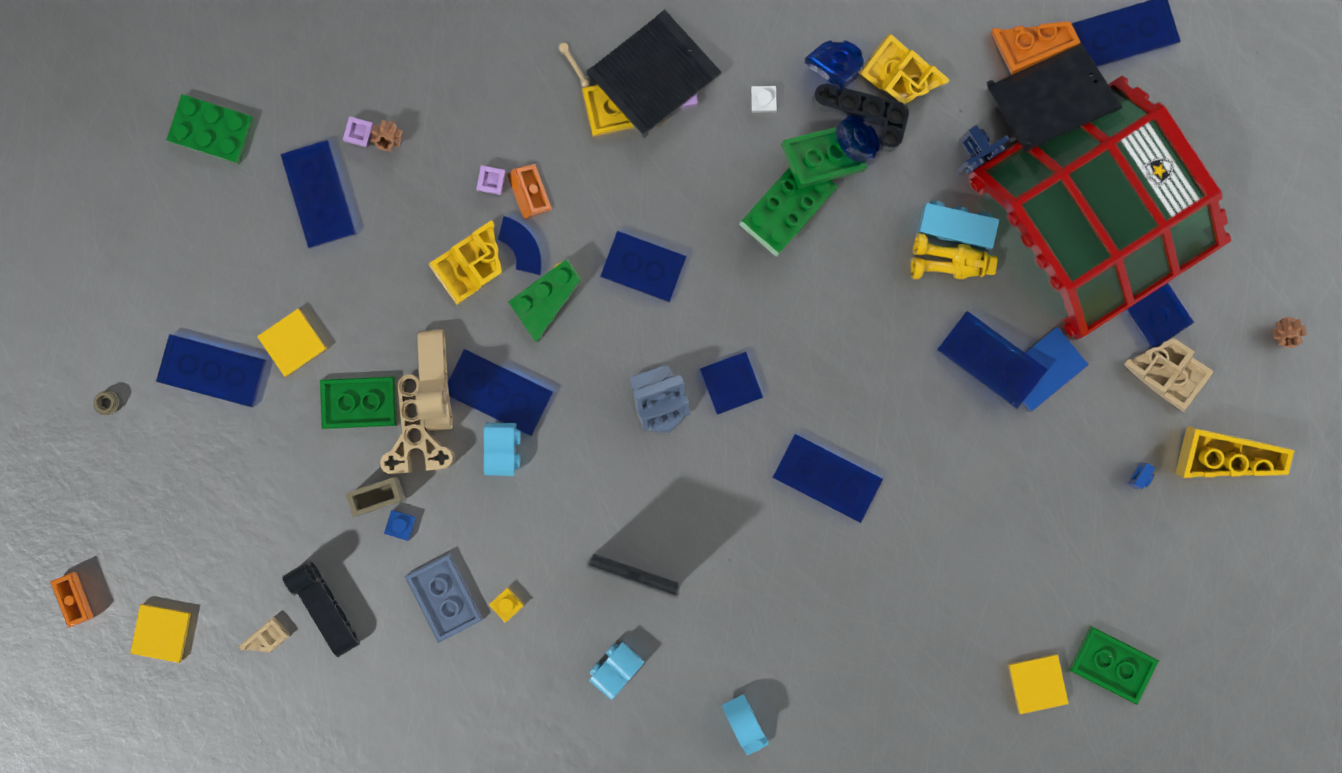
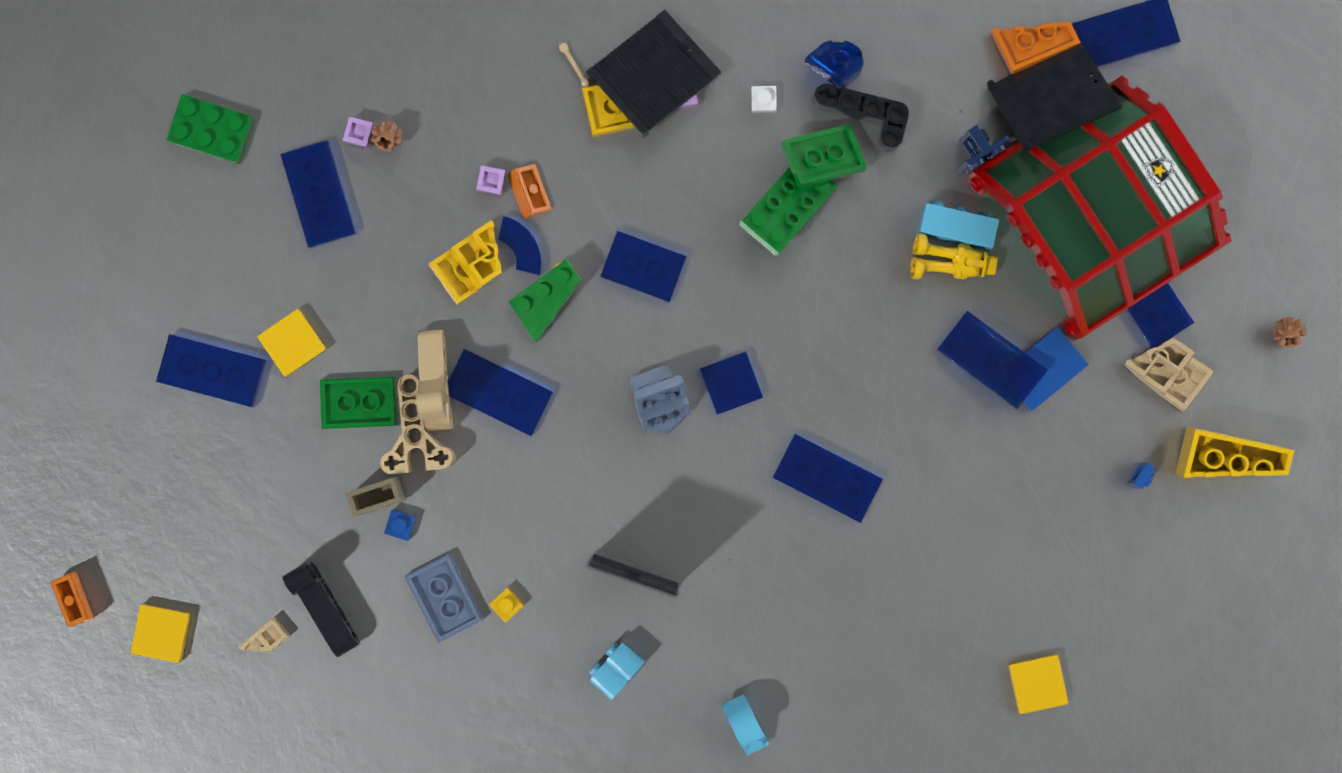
dark tan plate [93,391,120,415] -> none
medium azure brick [484,423,521,476] -> none
clear blue tile [836,115,880,163] -> none
yellow slope [858,34,949,104] -> none
green tile [1068,626,1159,705] -> none

